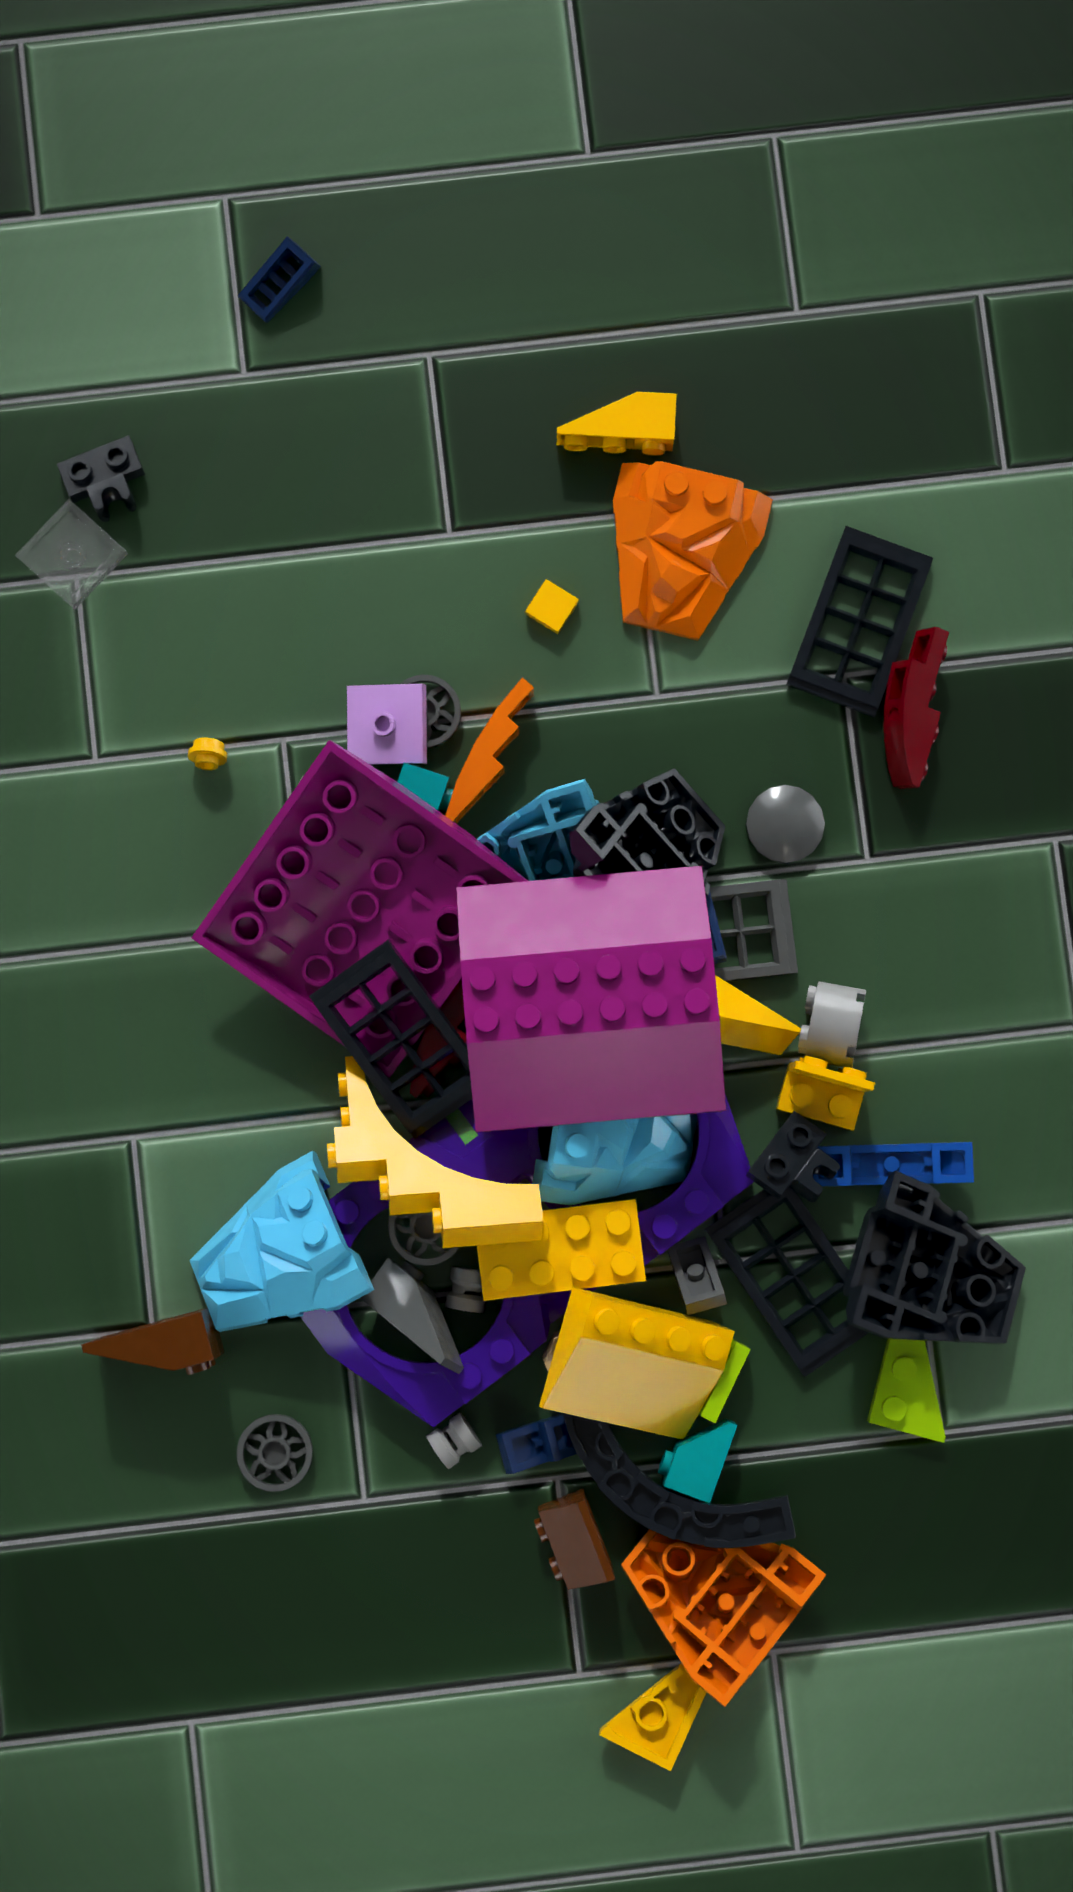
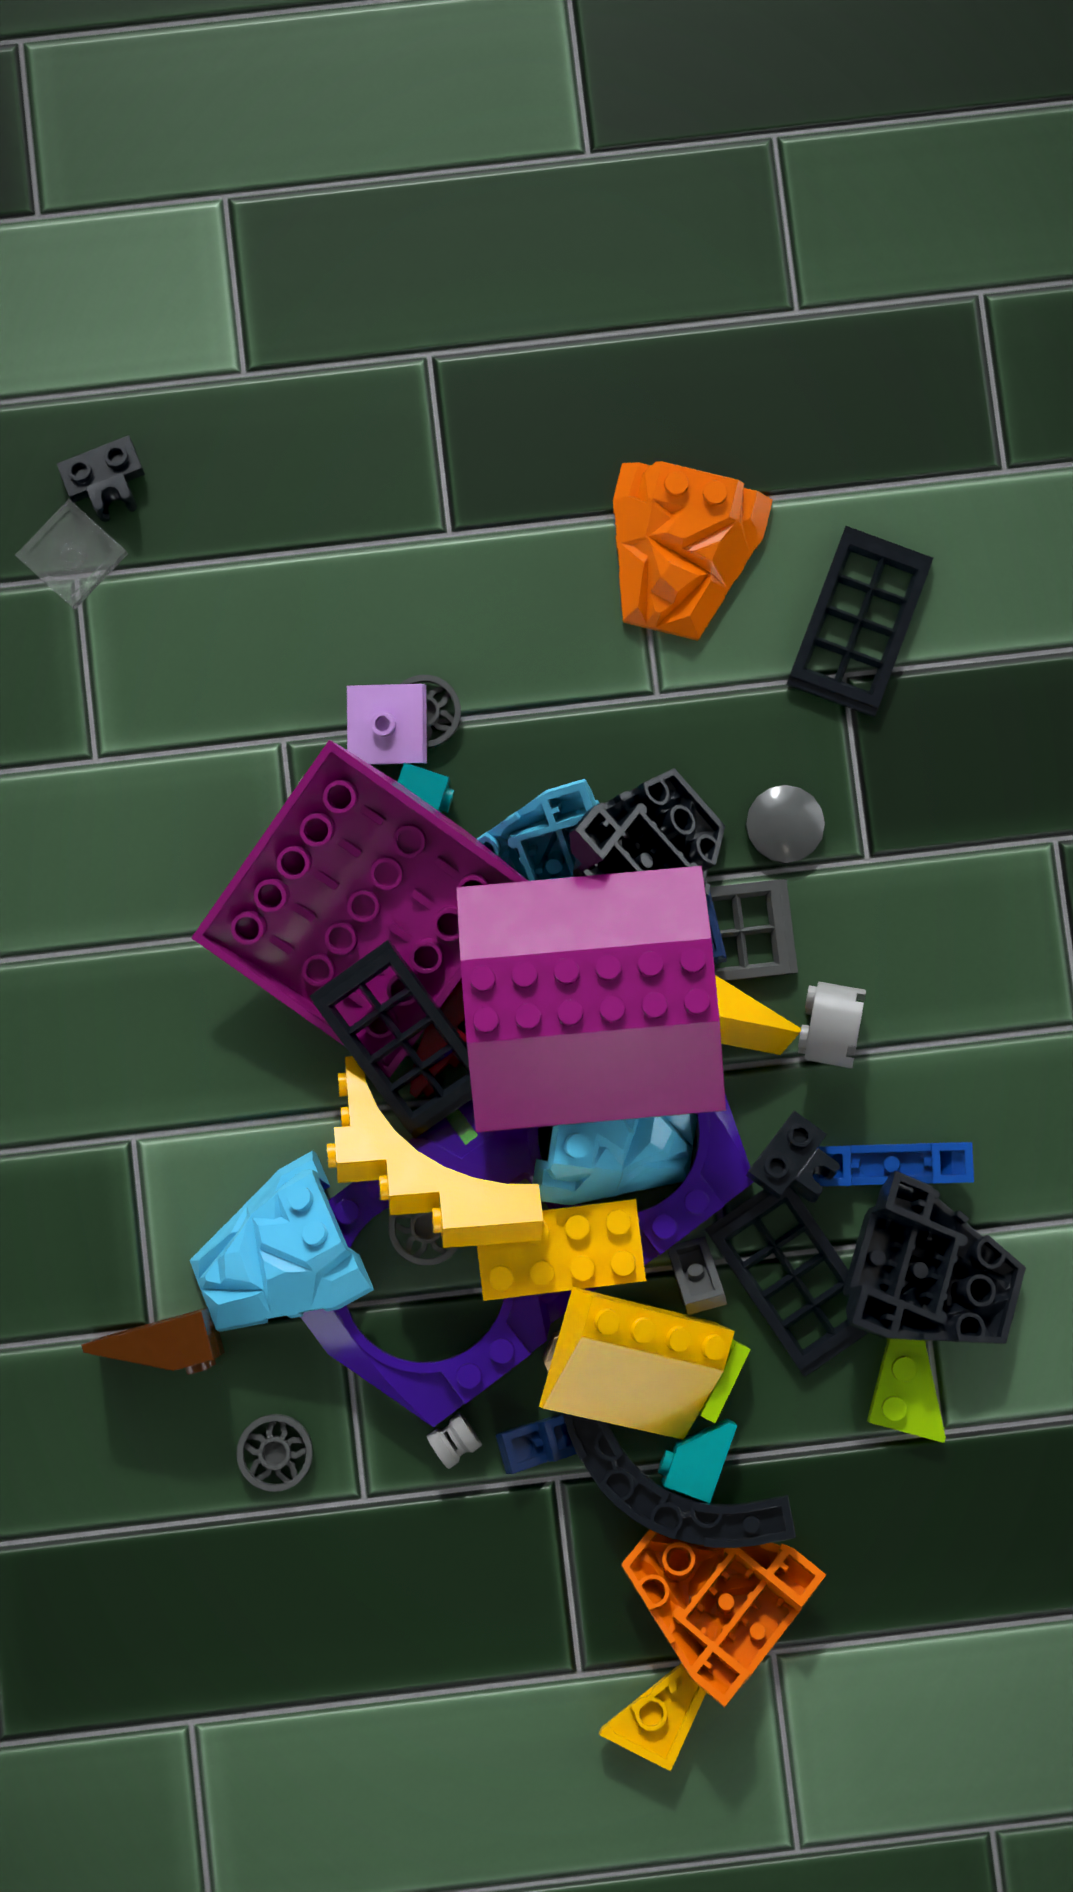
yellow plate [188,737,228,770] -> none
dark blue slope [238,236,321,323] -> none
dark grey slope [360,1258,464,1374] -> none
orange slope [445,677,534,824] -> none
light grey wheel [445,1266,486,1313] -> none
yellow tile [525,579,579,634] -> none
reddish brown slope [534,1488,615,1590] -> none
yellow slope [556,392,677,456] -> none
yellow bracket [776,1056,875,1131] -> none
dark red slope [884,627,949,789] -> none

